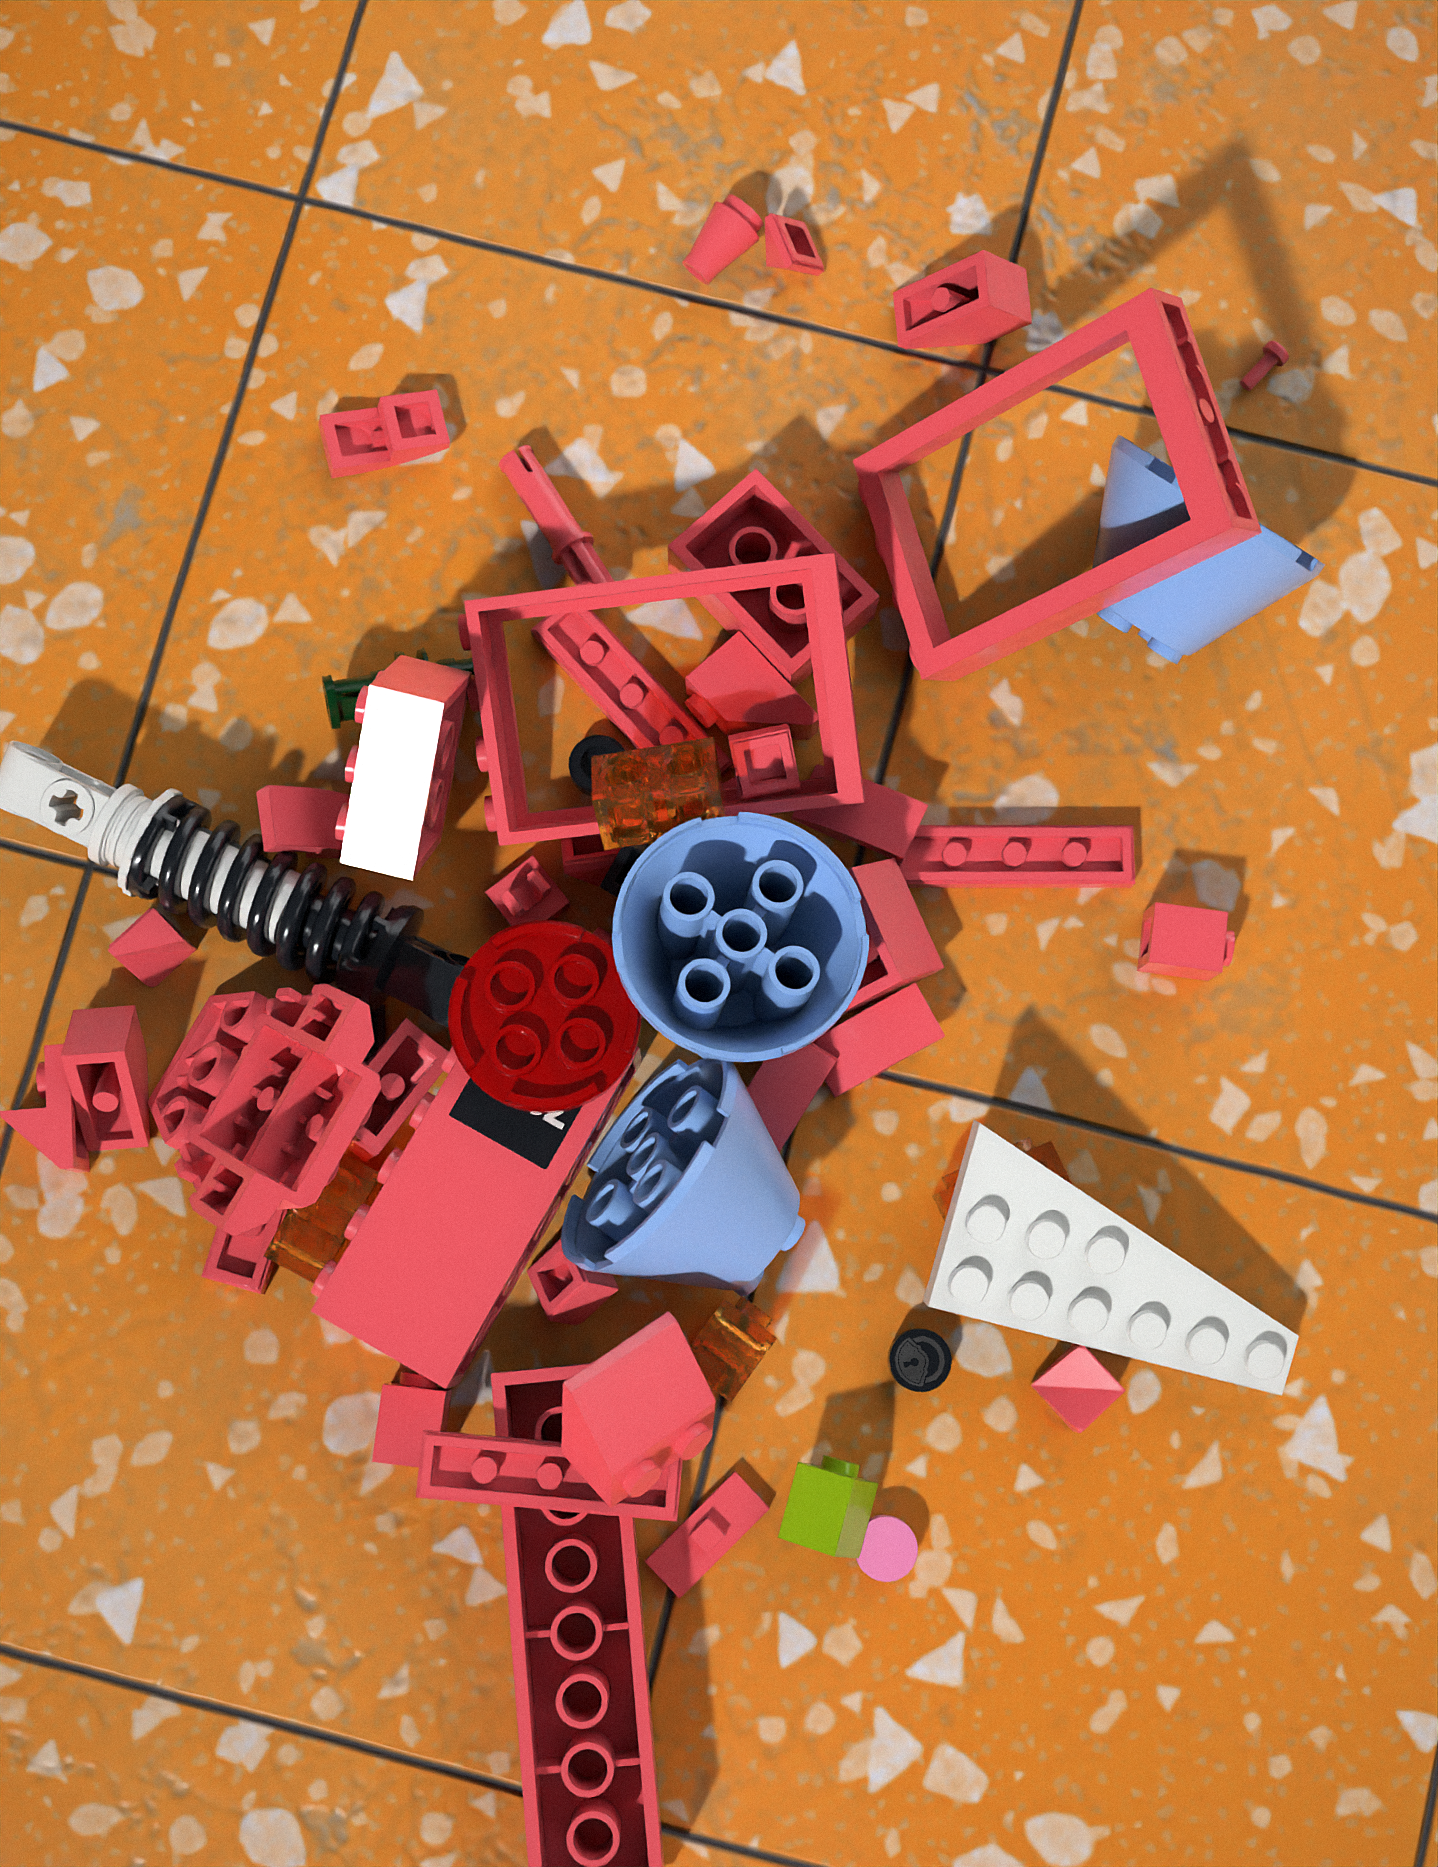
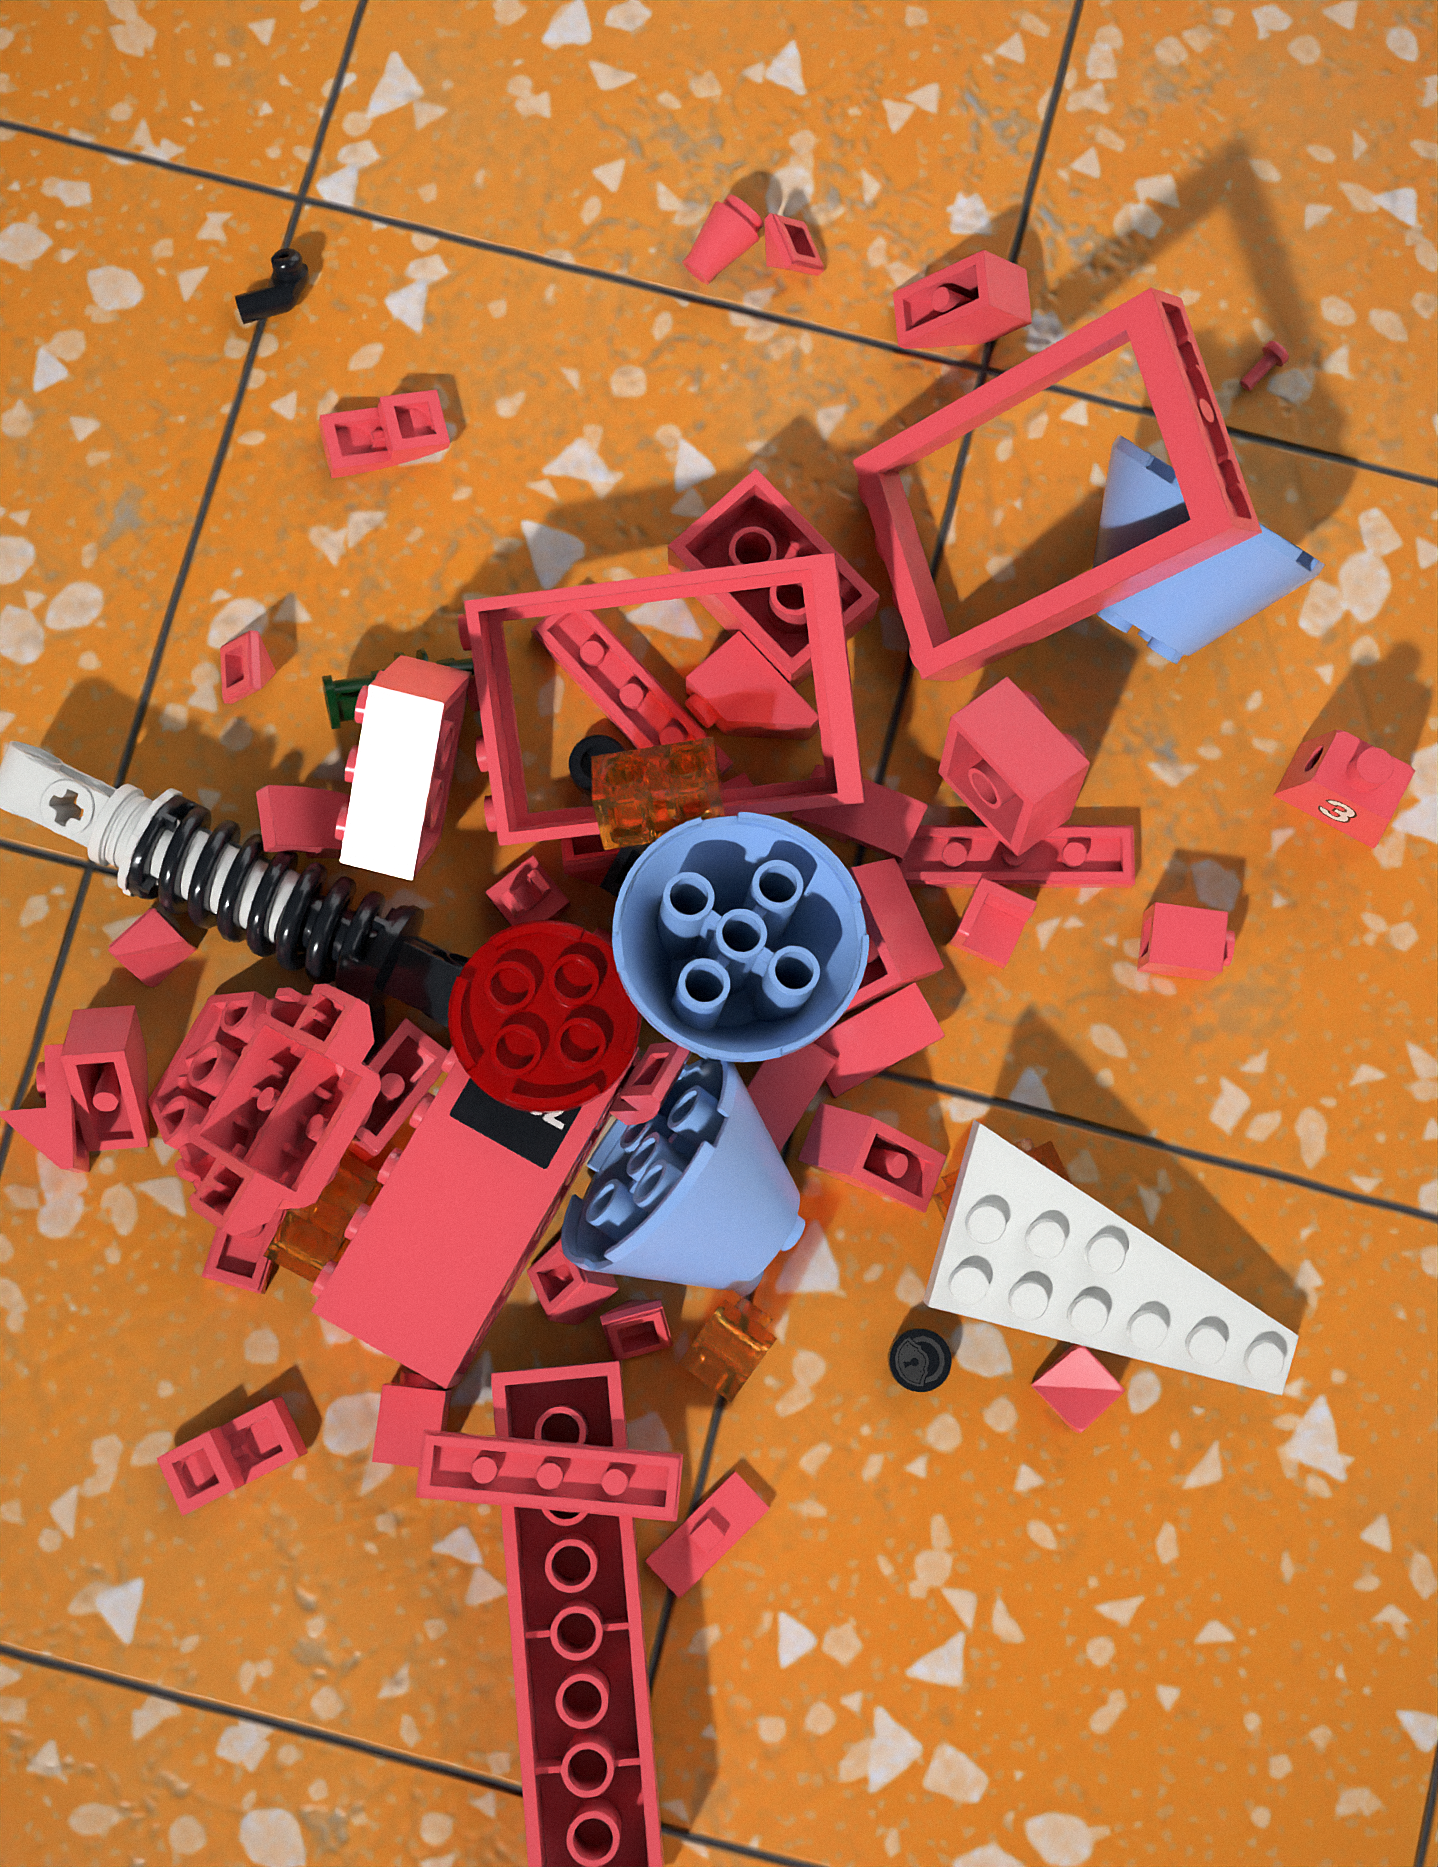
coral axle [499,445,614,586] -> none
coral slope [561,1311,716,1509] -> none
coral tile [727,723,801,799] -> none
lime brick [778,1455,879,1559] -> none
bright pink tile [855,1515,918,1582] -> none
none -> coral slope [156,1396,308,1516]
none -> coral slope [220,630,276,704]
none -> black arm [235,248,309,324]
none -> coral slope [600,1300,673,1360]
none -> coral slope [608,1042,691,1125]
none -> coral slope [798,1103,947,1213]
none -> coral brick [938,676,1090,858]
none -> coral panel [949,877,1037,969]
none -> coral torso [1273,729,1415,849]

